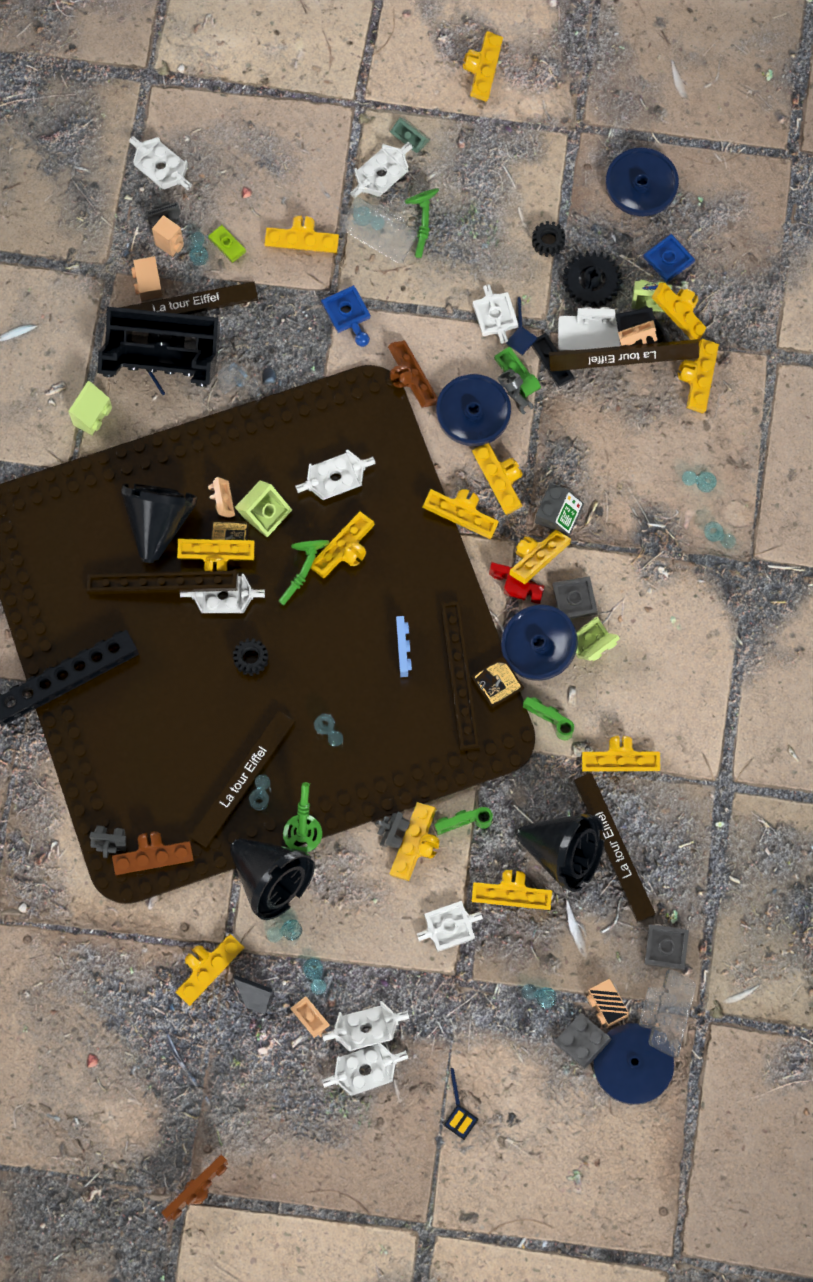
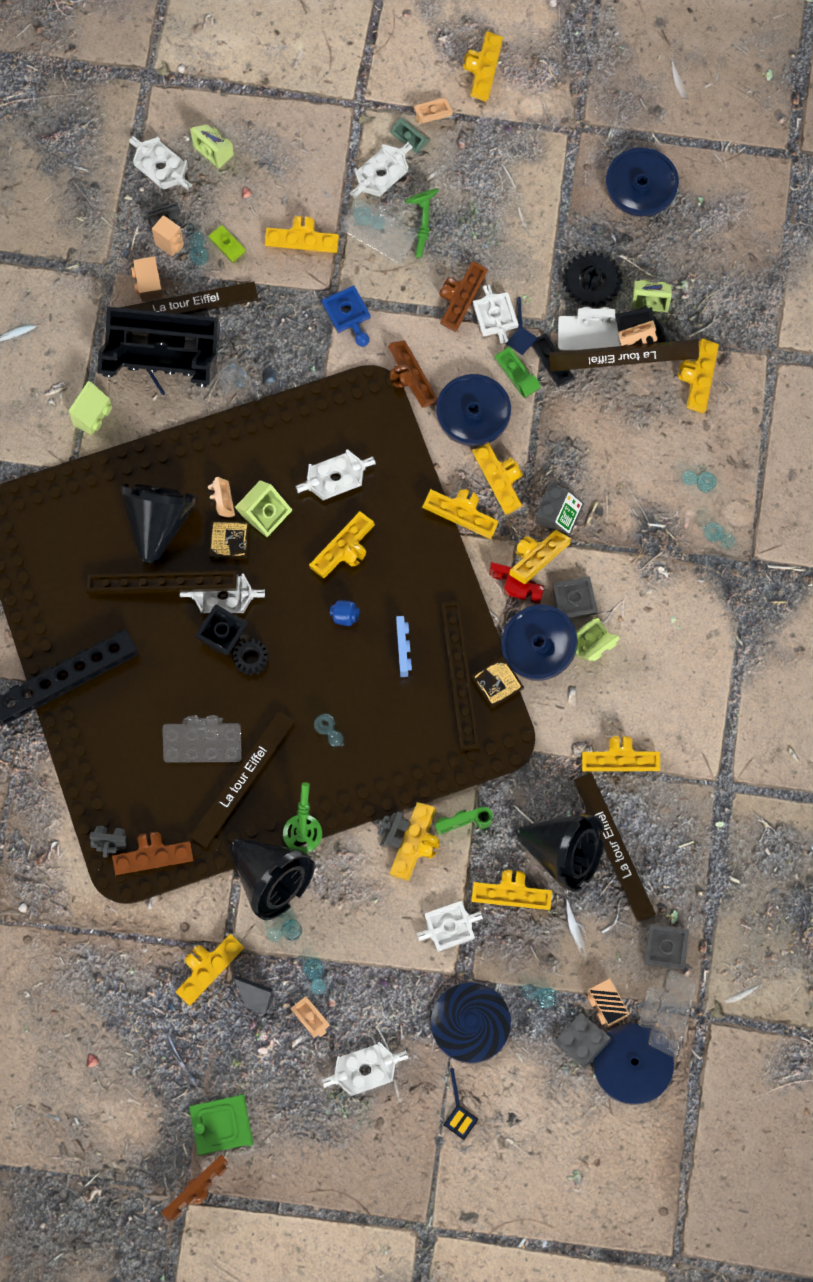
yellow plate [177,539,255,571] -> none
clear light blue plate [249,775,270,810] -> none
bright green dish [278,540,329,605] -> none
white plate [322,1001,409,1051] -> none
dark grey piece [497,369,534,414] -> none
bright green plate [523,697,574,741] -> none
black tyre [532,221,565,257] -> none
blue tile [643,234,695,283] -> none
yellow plate [651,283,706,342] -> none
none -> clear bracket [163,715,242,762]
none -> bright green container [189,1094,254,1156]
none -> yellowish green slope [190,124,234,169]
none -> black slope [195,604,248,656]
none -> blue head [330,600,359,626]
none -> light nougat plate [414,97,453,125]
none -> dish [431,983,511,1064]
none -> dark orange plate [439,261,488,332]

